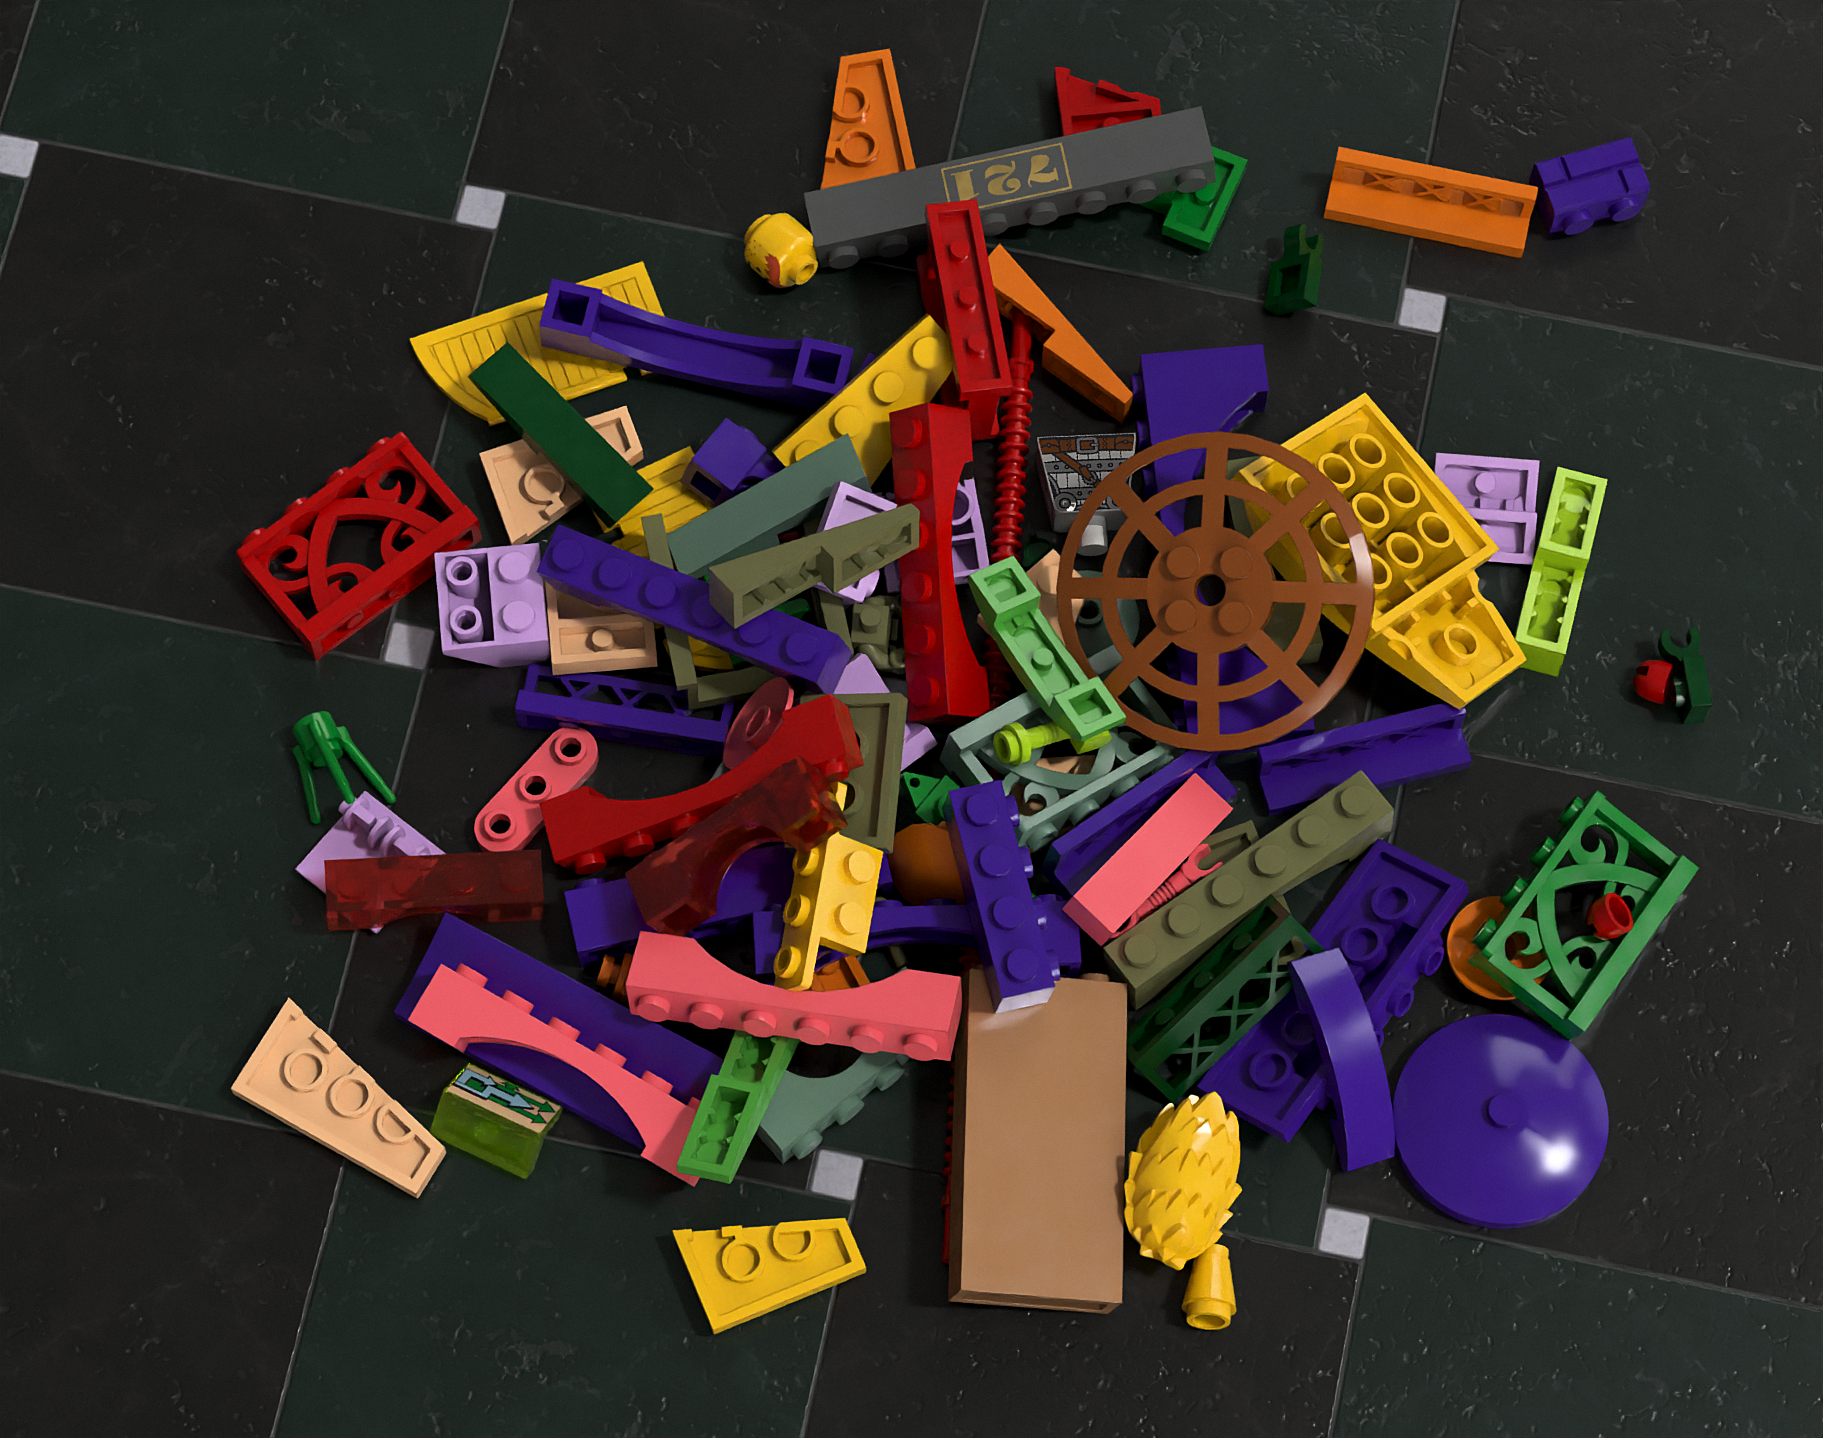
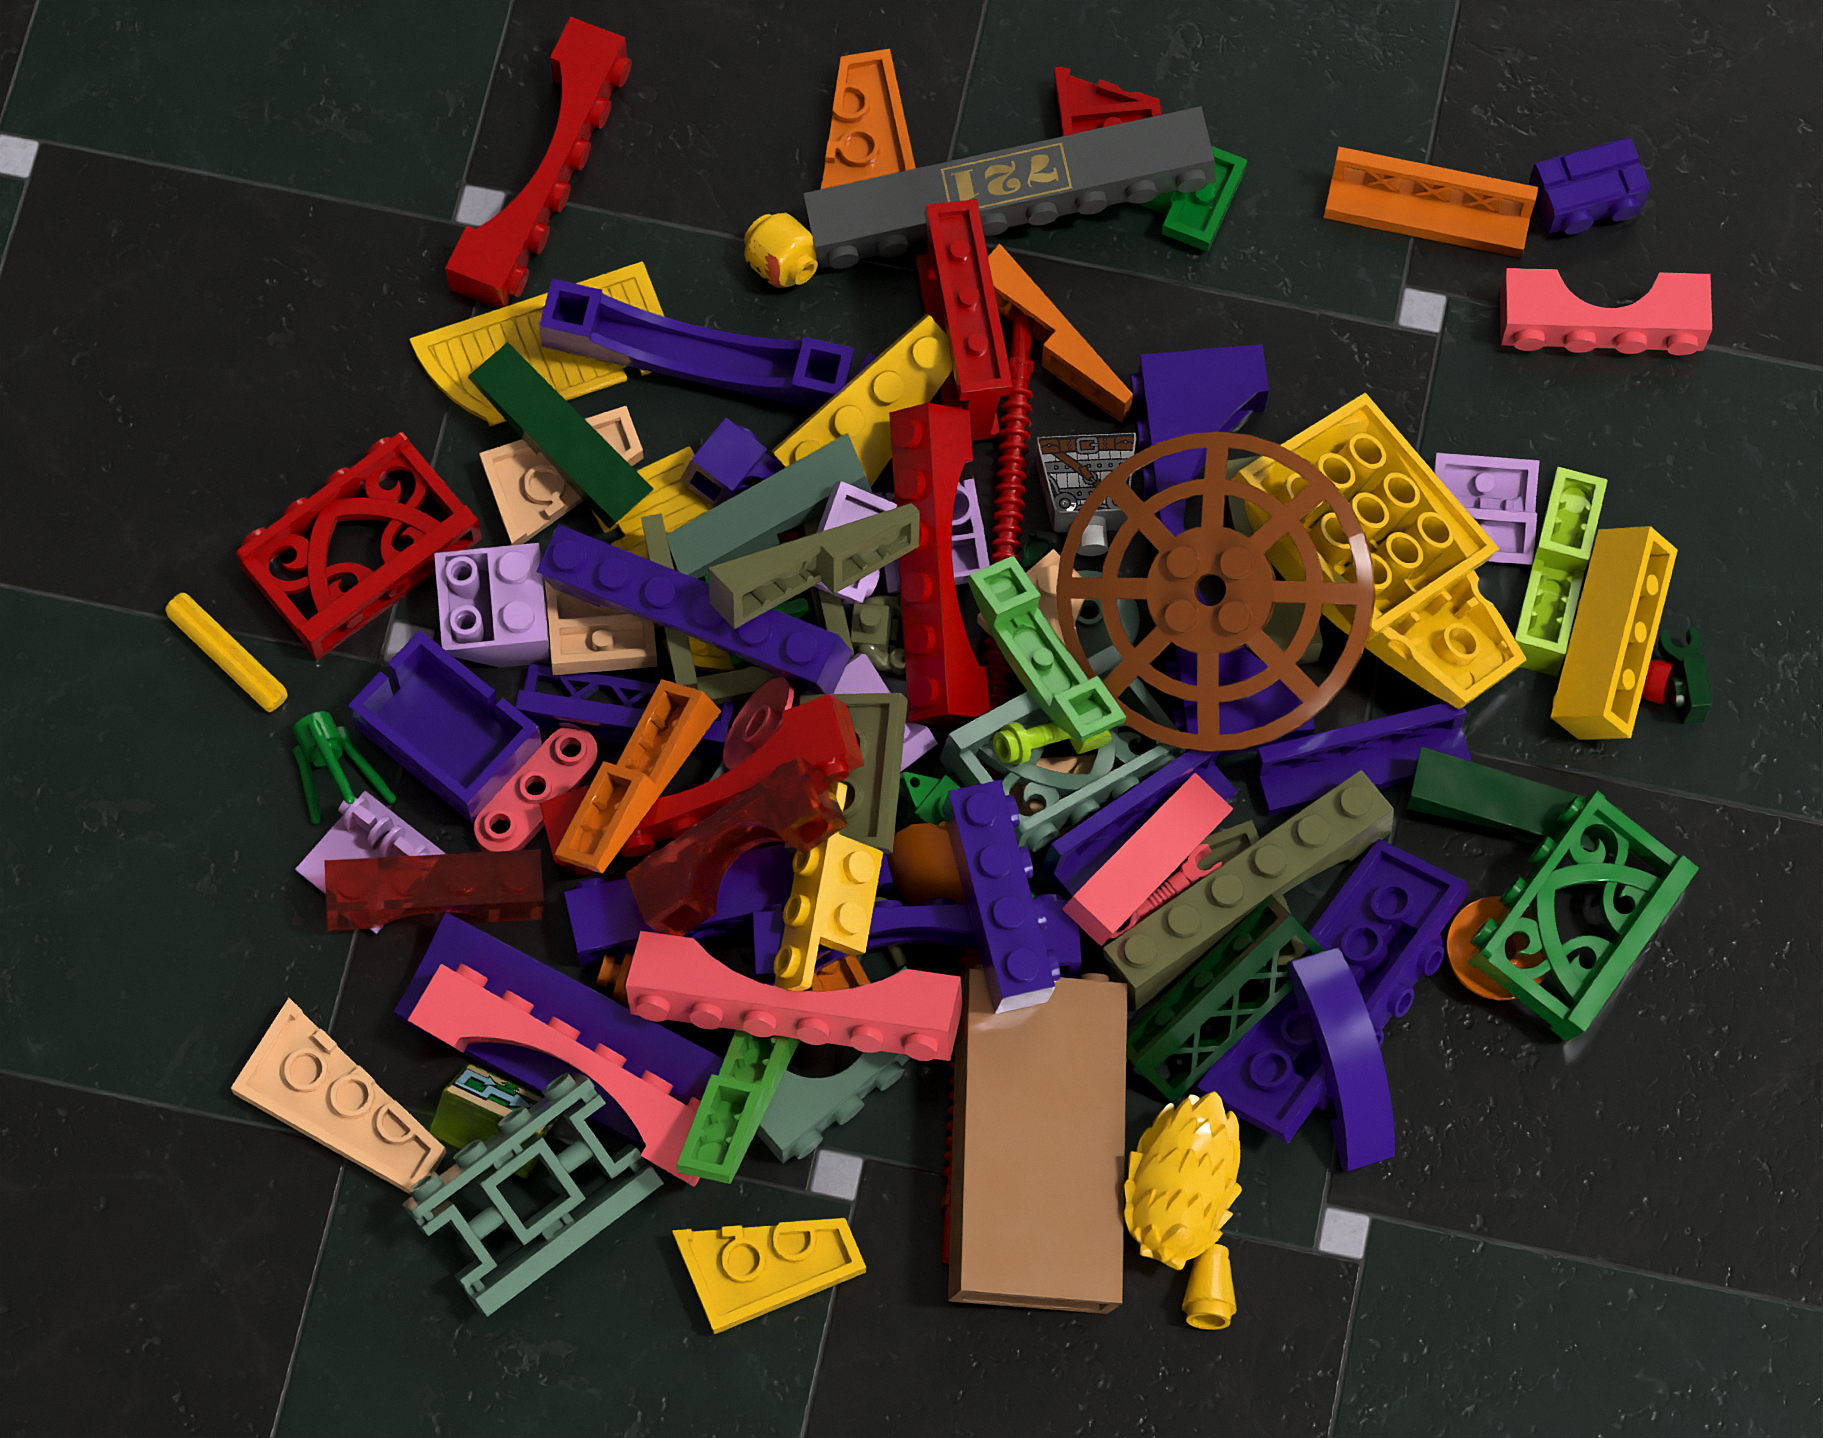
dark green plate [1264,223,1324,316] -> none
dark purple dish [1392,1014,1609,1229] -> none
red hinge [1585,892,1633,940] -> none
none -> yellow axle [165,593,288,712]
none -> dark purple piece [348,630,542,824]
none -> sand green fence [402,1073,664,1317]
none -> red arch [445,17,632,309]
none -> orange slope [555,679,721,873]
none -> dark green slope [1407,746,1623,861]
none -> coral arch [1500,268,1712,355]
none -> yellow brick [1550,526,1678,740]

